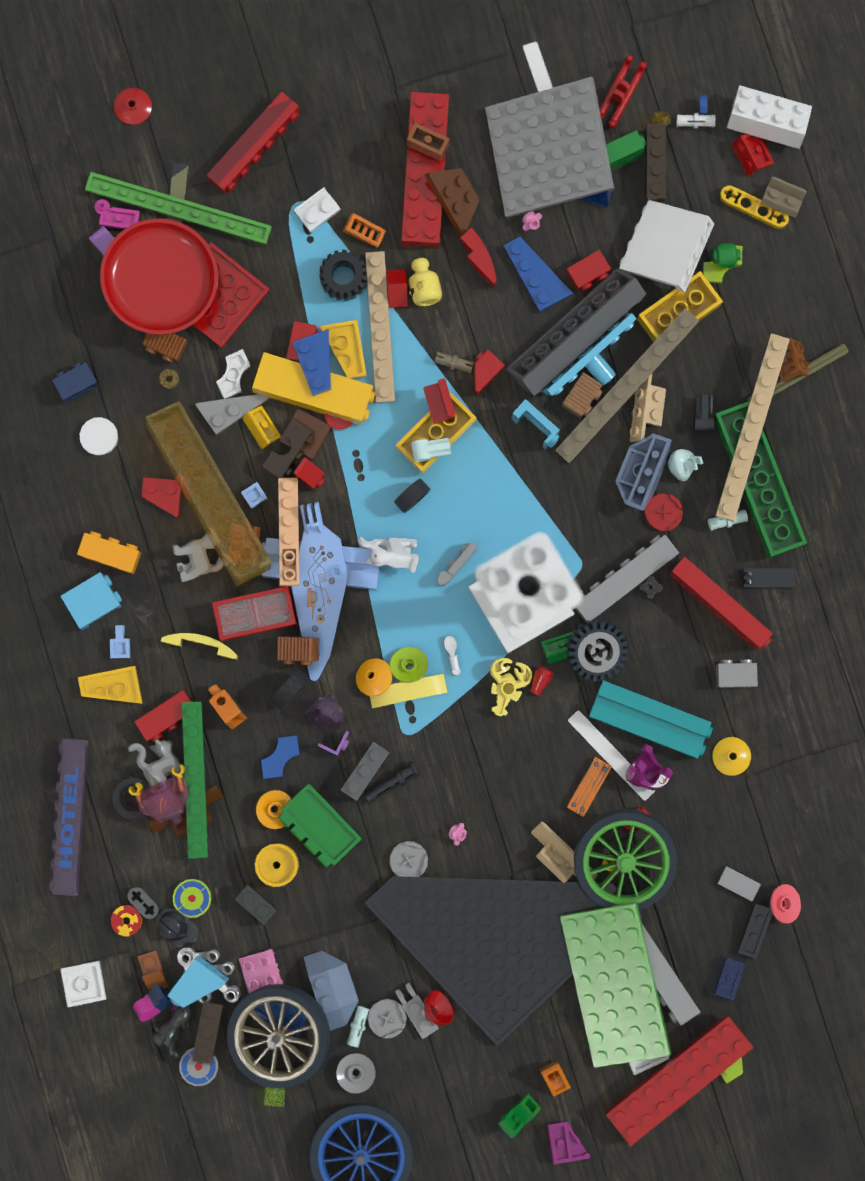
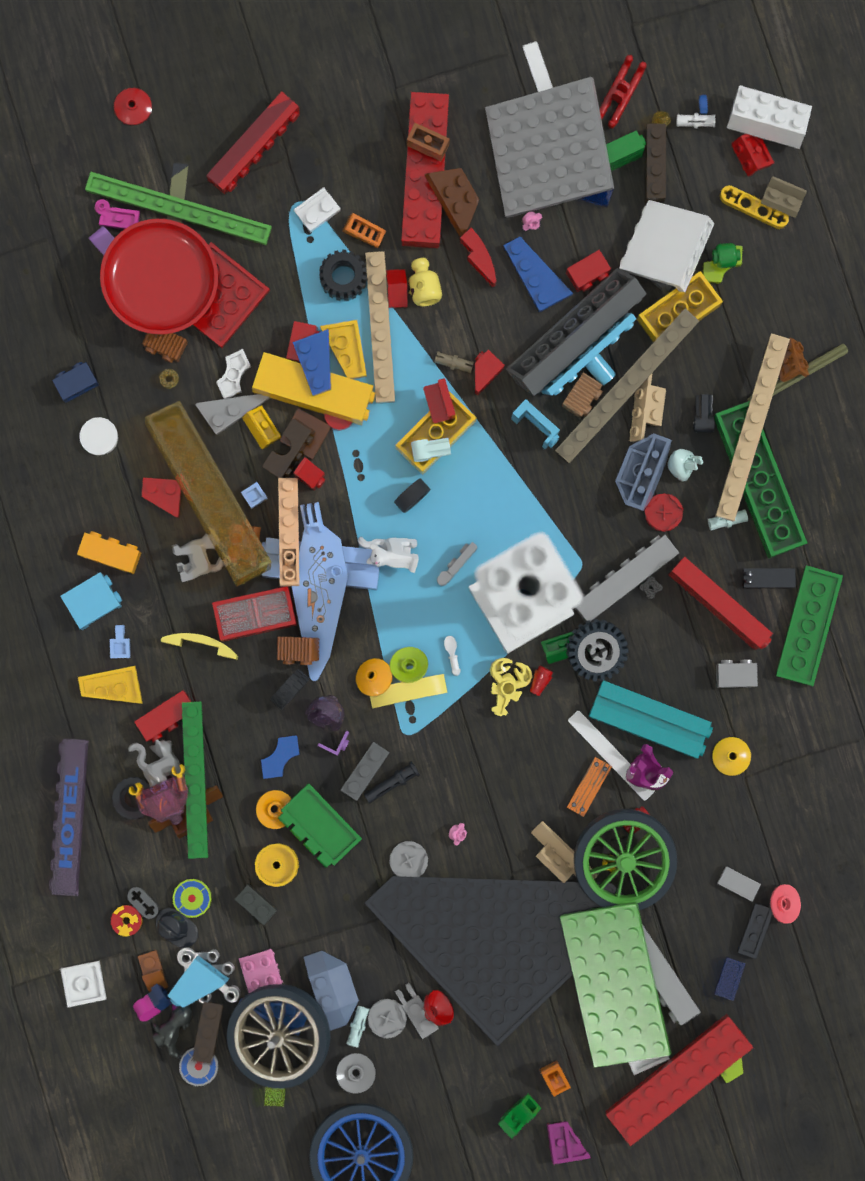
orange torso [207,684,247,730] -> none
none -> green plate [775,565,843,687]

